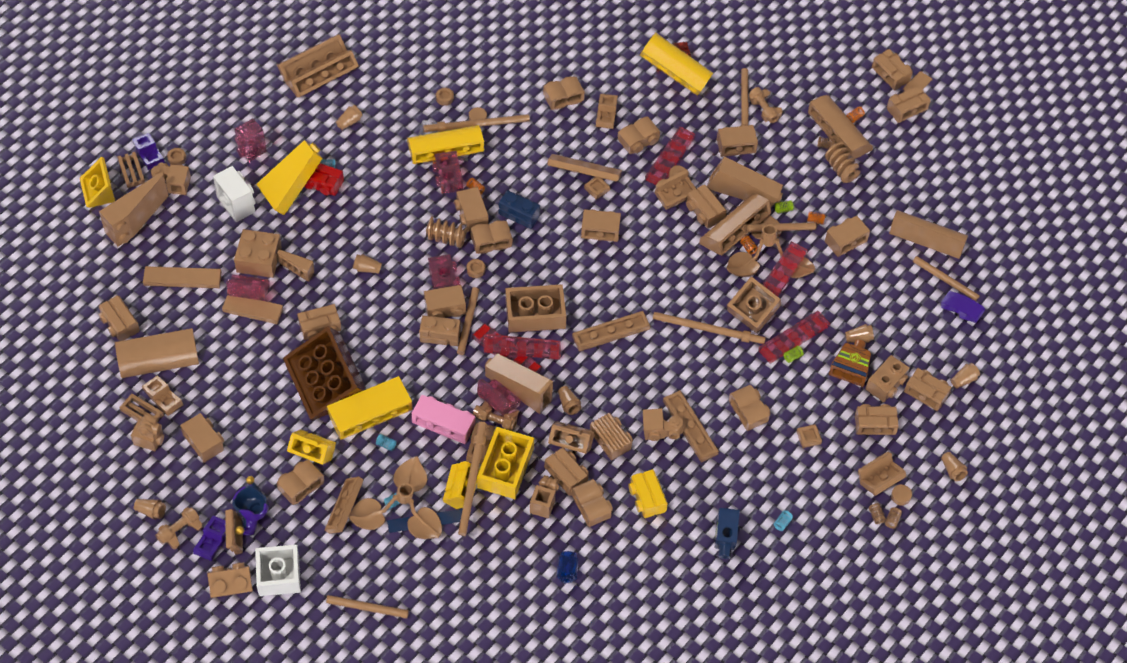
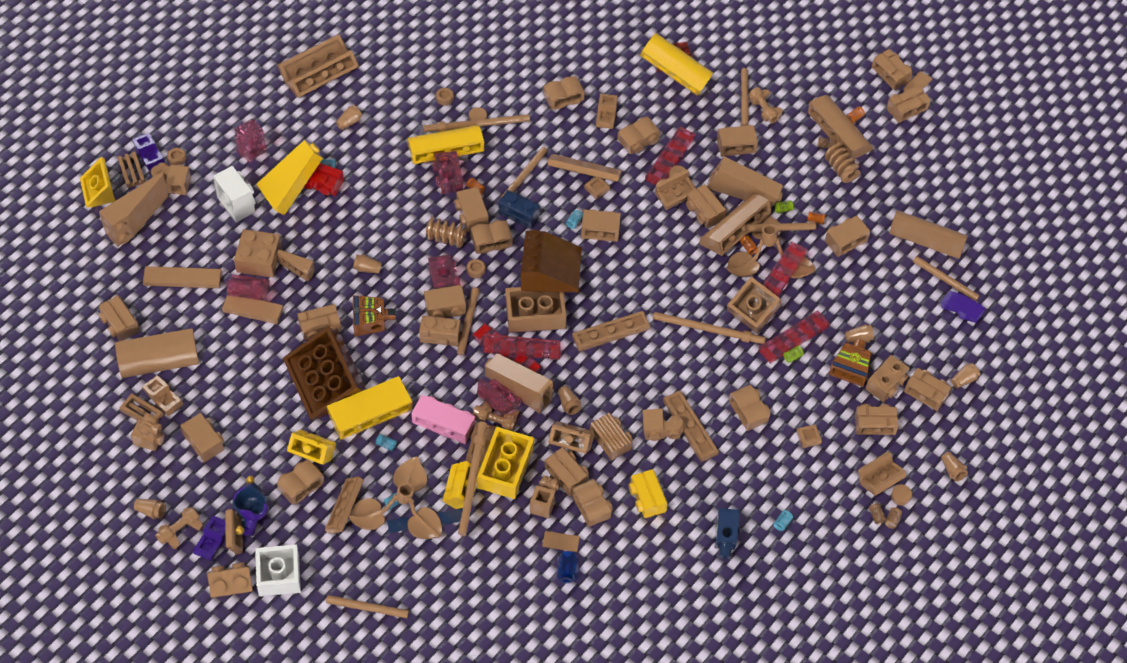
none -> dark orange torso [353,295,396,336]
none -> medium nougat bar [501,147,548,198]
none -> reddish brown slope [521,230,582,292]
none -> medium nougat sticker [542,531,580,552]
none -> medium azure piece [566,210,583,229]

